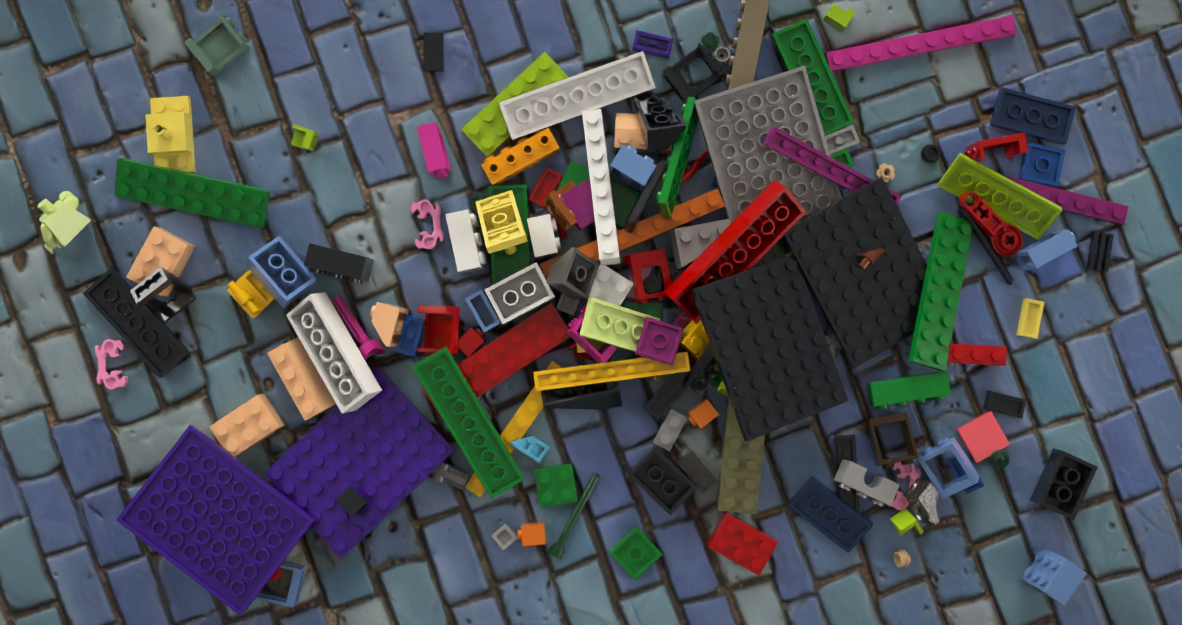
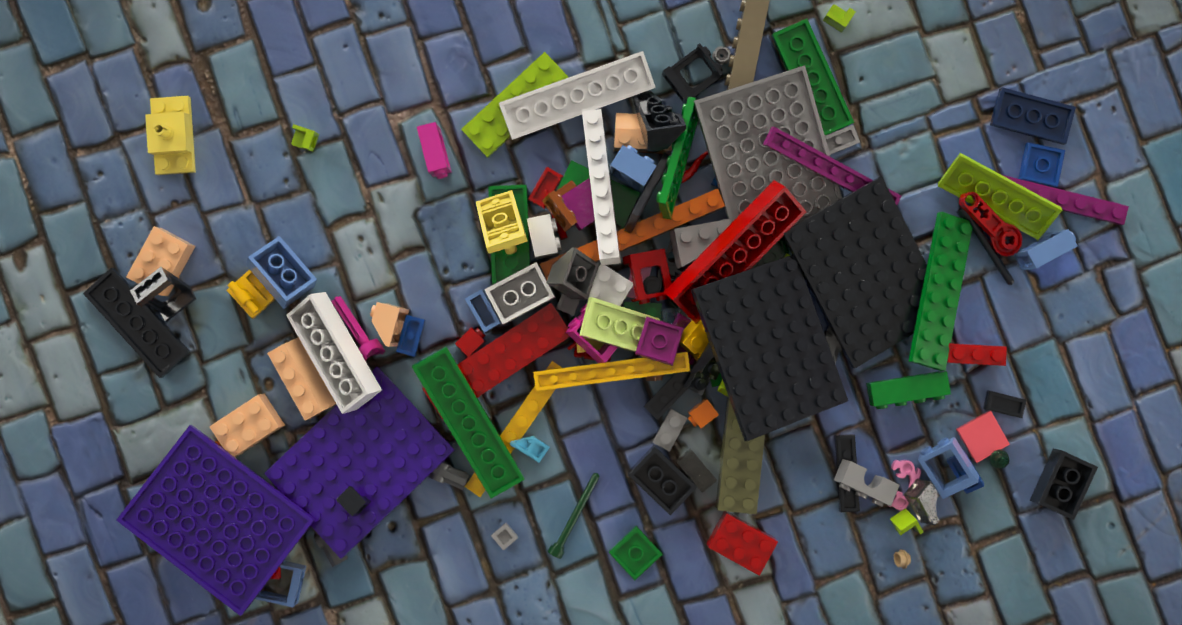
yellowish green torso [38,191,91,254] -> none
bright pink helmet [95,339,128,389] -> none
green plate [114,158,270,228] -> none
sand green panel [184,14,249,76] -> none
black brick [304,243,374,284] -> none
bright pink helmet [411,199,444,250] -> none
red panel [417,305,460,356] -> none
black tile [424,32,444,72] -> none
white brick [445,209,487,274] -> none
clear green plate [470,192,488,211] -> none
light orange brick [481,128,560,186] -> none
orange brick [518,522,546,547] -> none
green plate [534,463,578,507] -> none
black wedge [541,381,622,410] -> none
dark purple tile [632,30,673,59] -> none
clear green plate [701,32,720,51] -> none
dark blue tile [788,476,873,553] -> none
dark pink plate [825,15,1017,72] -> none
green plate [830,148,854,168] -> none
copper bar [858,248,886,270] -> none
dark brown window [865,412,919,469] -> none
tan plate [876,164,895,183] -> none
black plate [921,144,940,163] -> none
red window [965,132,1028,163] -> none
light yellow tile [1016,298,1045,339] -> none
medium blue brick [1022,548,1087,606] -> none
black tile [1086,231,1114,272] -> none

